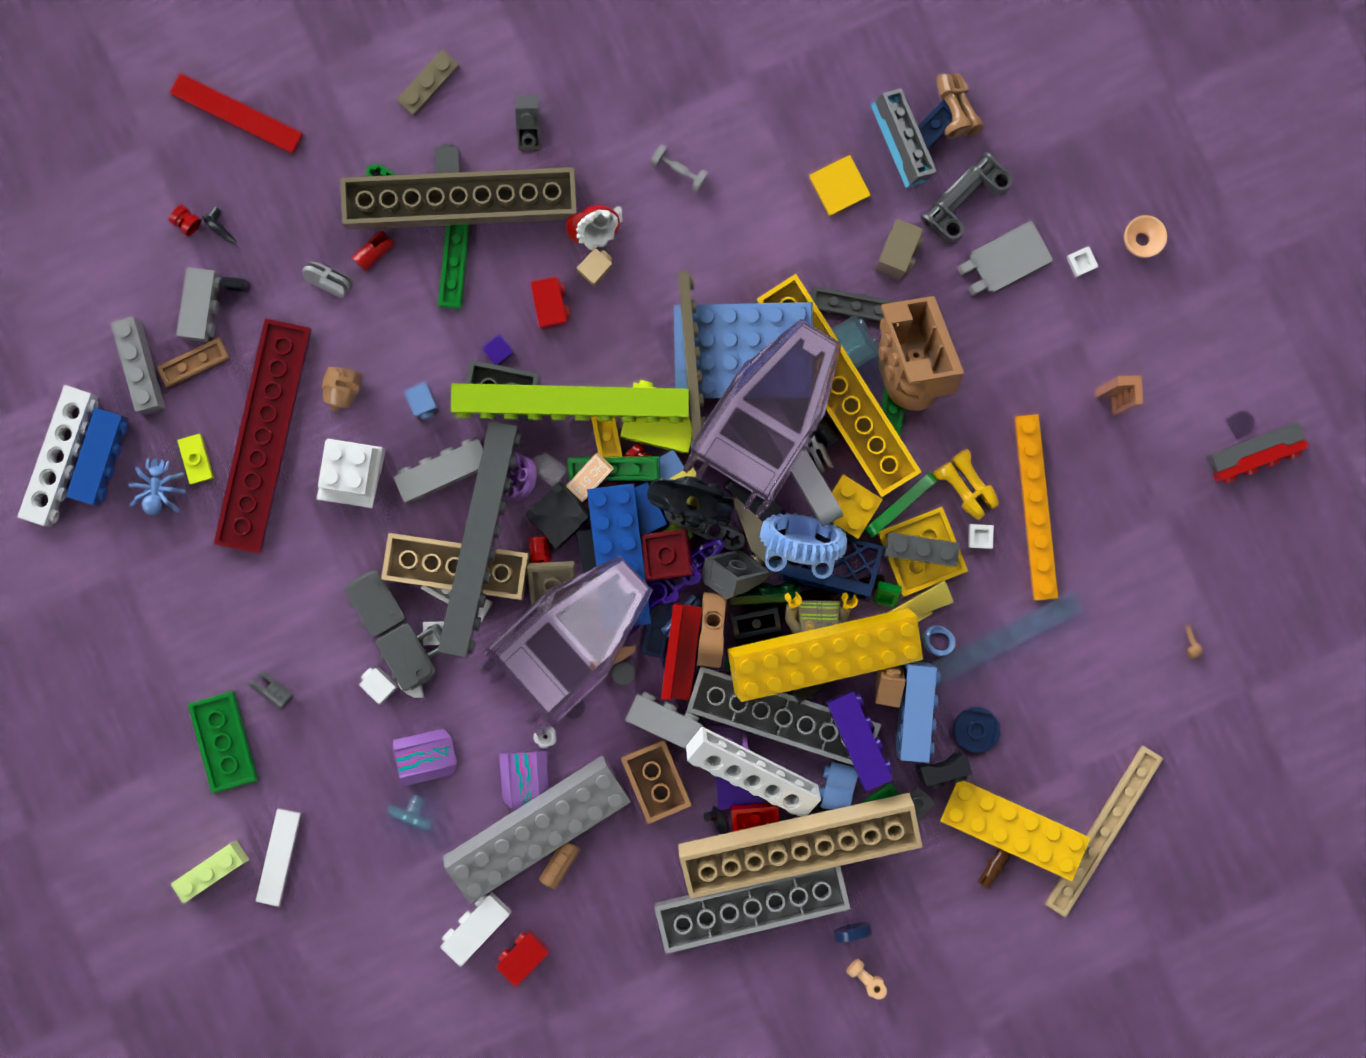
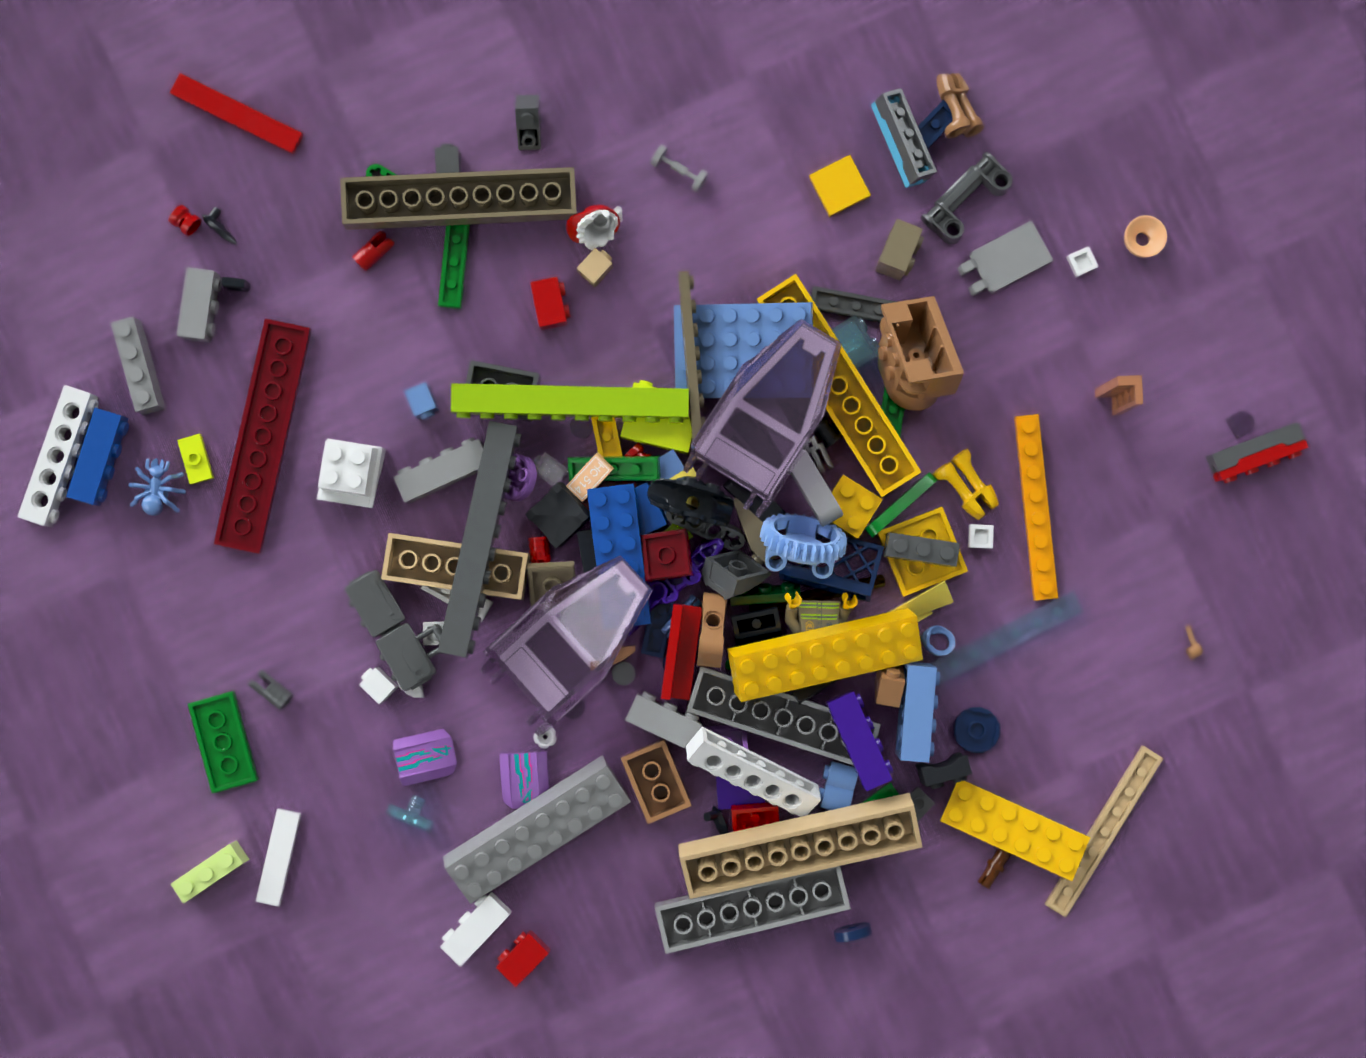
medium nougat tile [157,337,231,389] -> none
light grey arm [302,261,354,299] -> none
medium nougat helmet [322,367,363,412] -> none
dark tan plate [396,49,460,117] -> none
dark purple tile [482,334,514,365] -> none
medium nougat axle [539,841,581,890] -> none
light nougat leg [846,958,887,999] -> none
green tile [873,581,902,607] -> none

